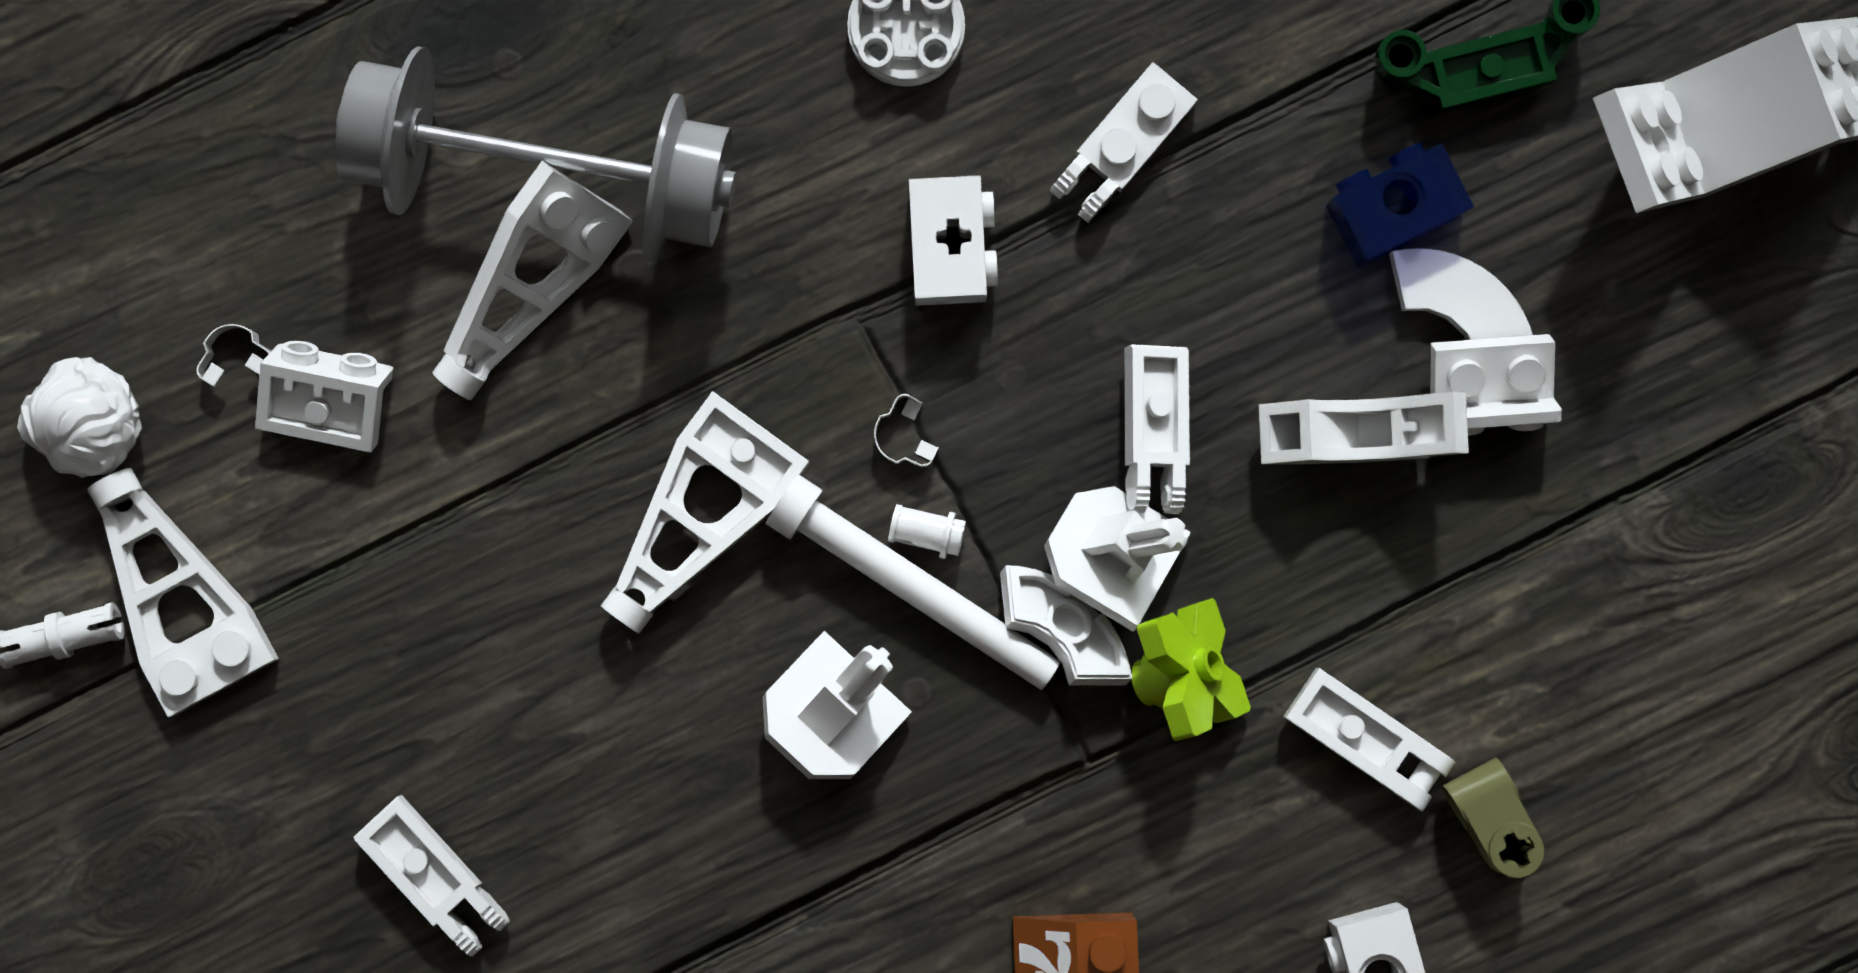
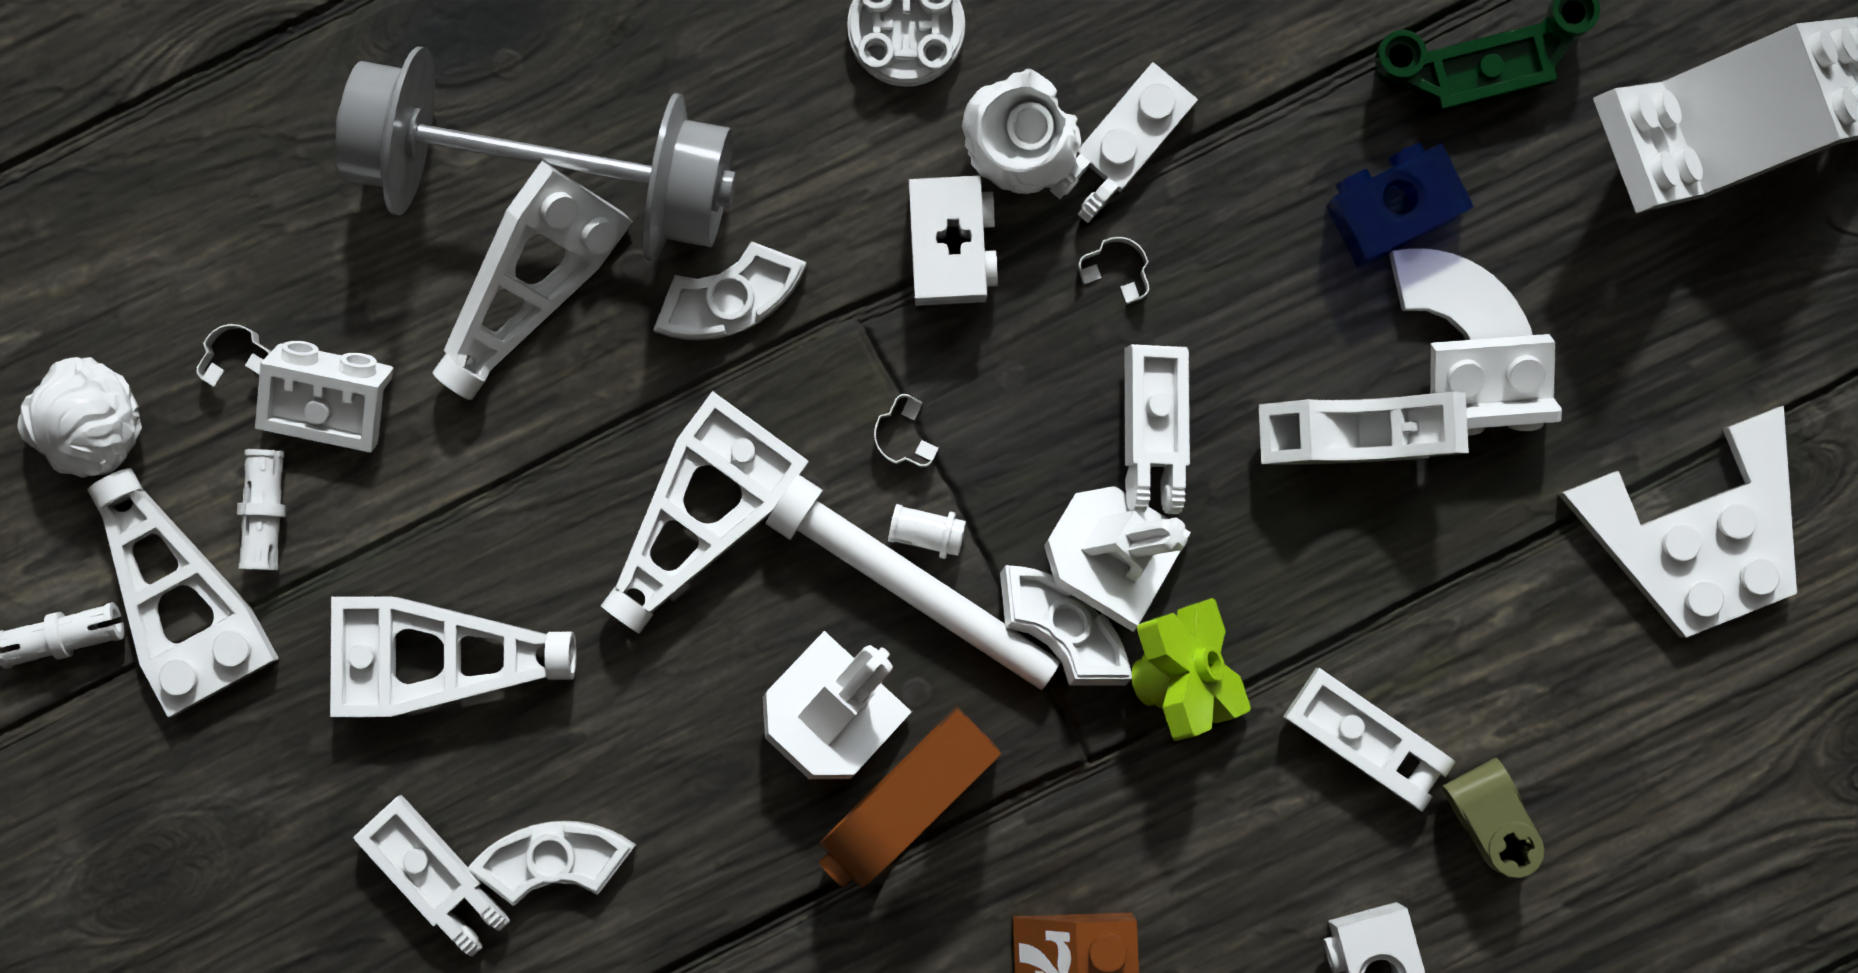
none -> white pin [237,449,286,570]
none -> white plate [330,596,577,717]
none -> white tile [467,821,636,906]
none -> white tile [653,241,807,340]
none -> dark orange window [819,706,1001,888]
none -> white hair [962,69,1081,194]
none -> white piece [1078,237,1149,305]
none -> white wing [1558,406,1797,637]

